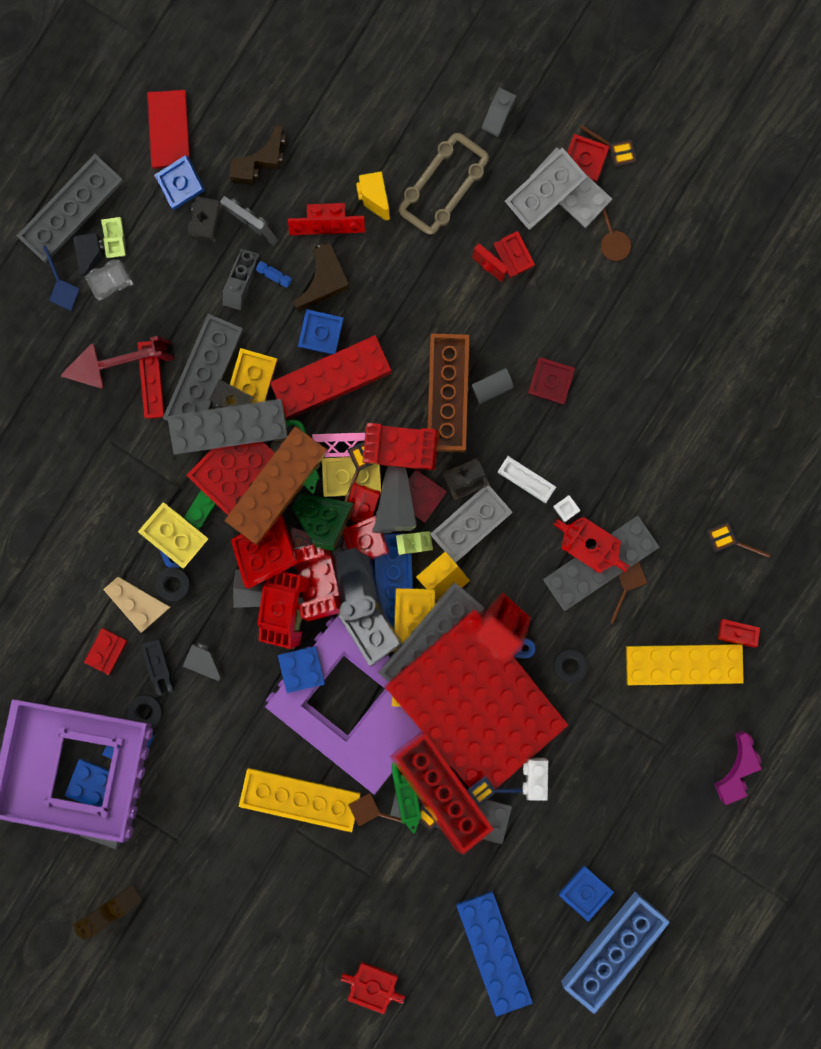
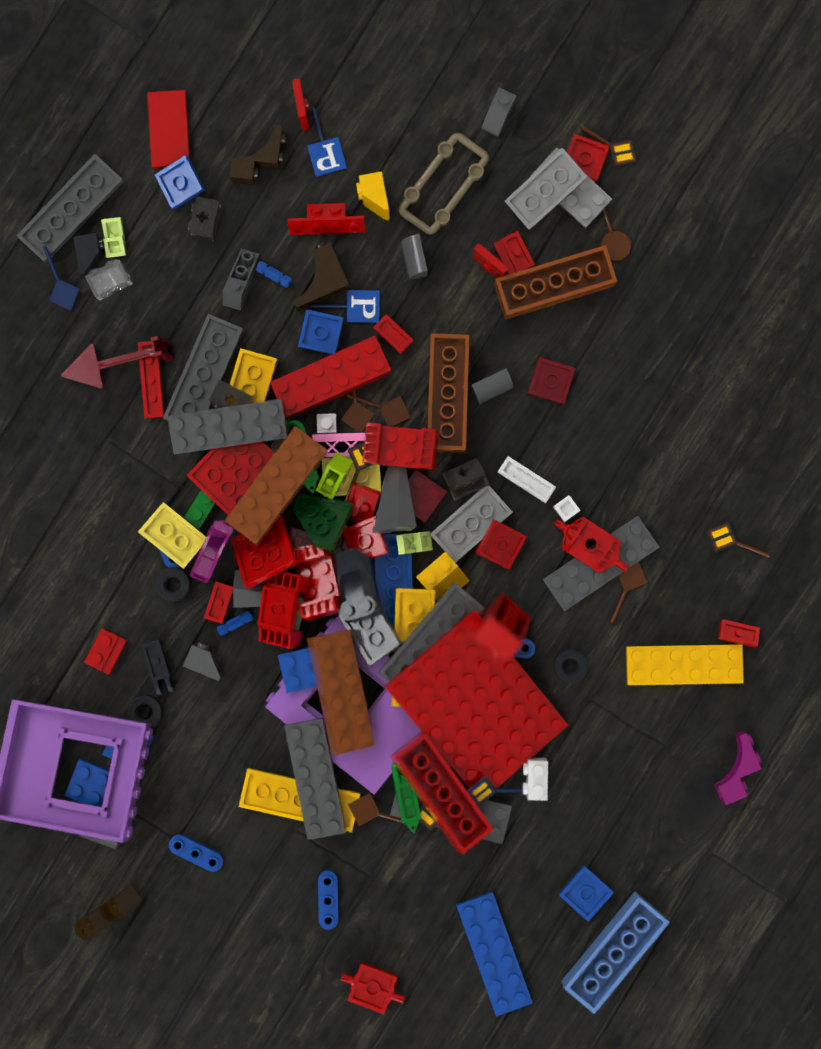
tan wing [103,577,171,633] -> none
dark grey wing [220,196,279,246] -> none
none -> blue plate [169,834,224,872]
none -> magenta arch [189,520,233,583]
none -> red plate [204,581,233,624]
none -> blue axle [217,611,254,636]
none -> dark grey plate [284,718,346,840]
none -> red plate [292,79,309,130]
none -> blue piece [307,107,347,177]
none -> dark orange brick [307,629,375,755]
none -> blue piece [311,290,379,323]
none -> lime slope [316,452,353,499]
none -> white plate [317,414,337,434]
none -> blue plate [318,869,339,930]
none -> reddish brown piece [341,390,375,433]
none -> reddish brown piece [347,394,411,427]
none -> red plate [373,314,414,355]
none -> dark grey brick [401,234,428,280]
none -> red tile [475,519,527,570]
none -> dark orange brick [494,245,617,320]

